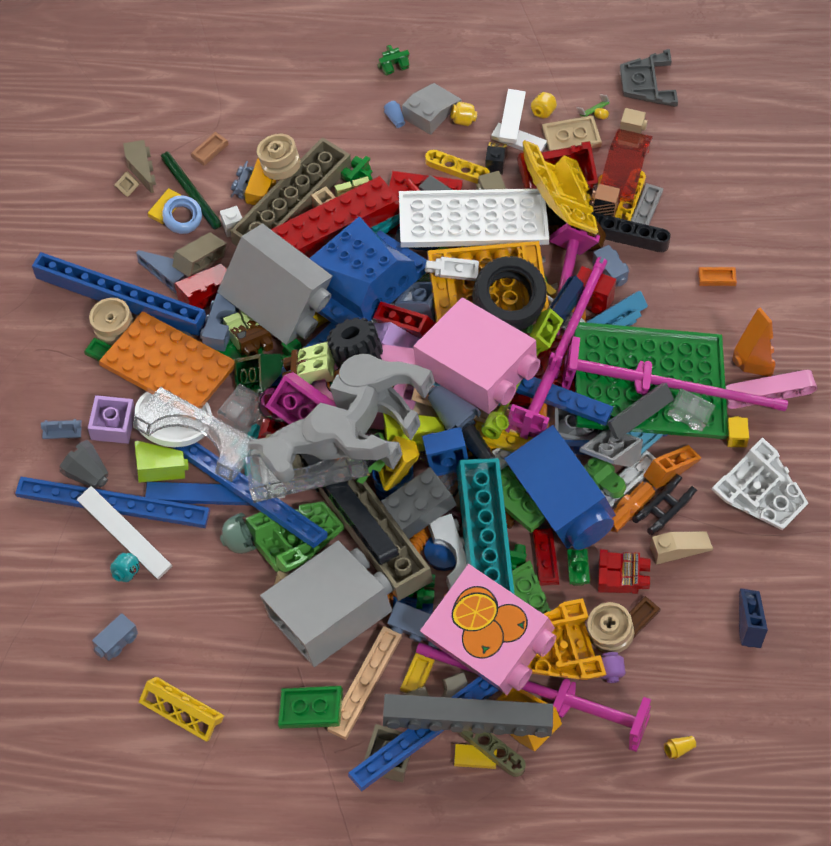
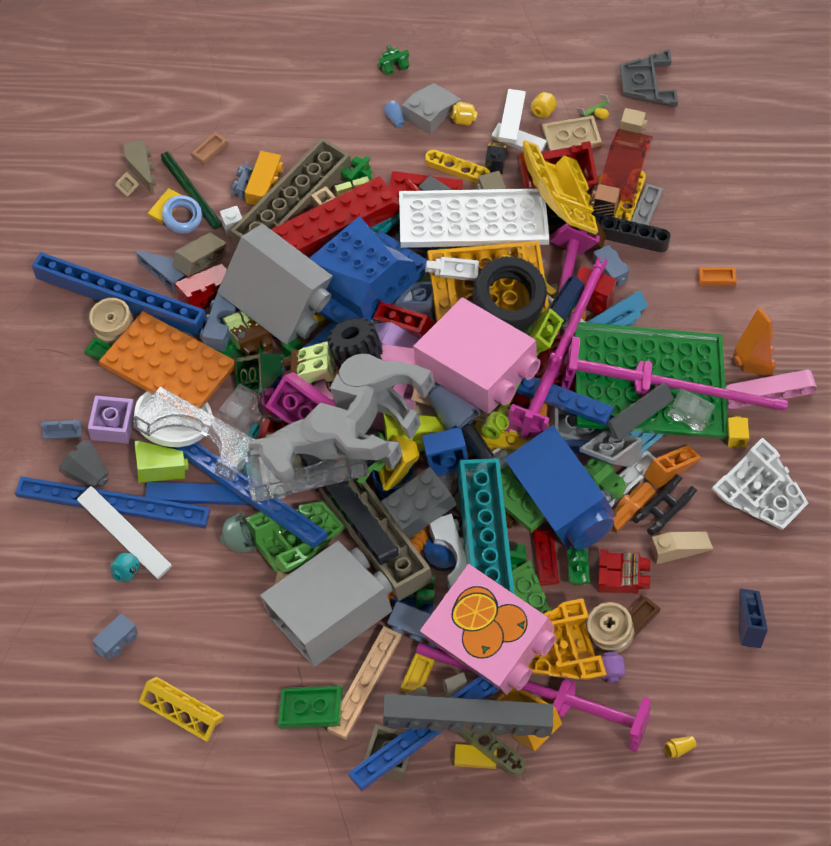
tan wheel [256,134,301,180] -> none

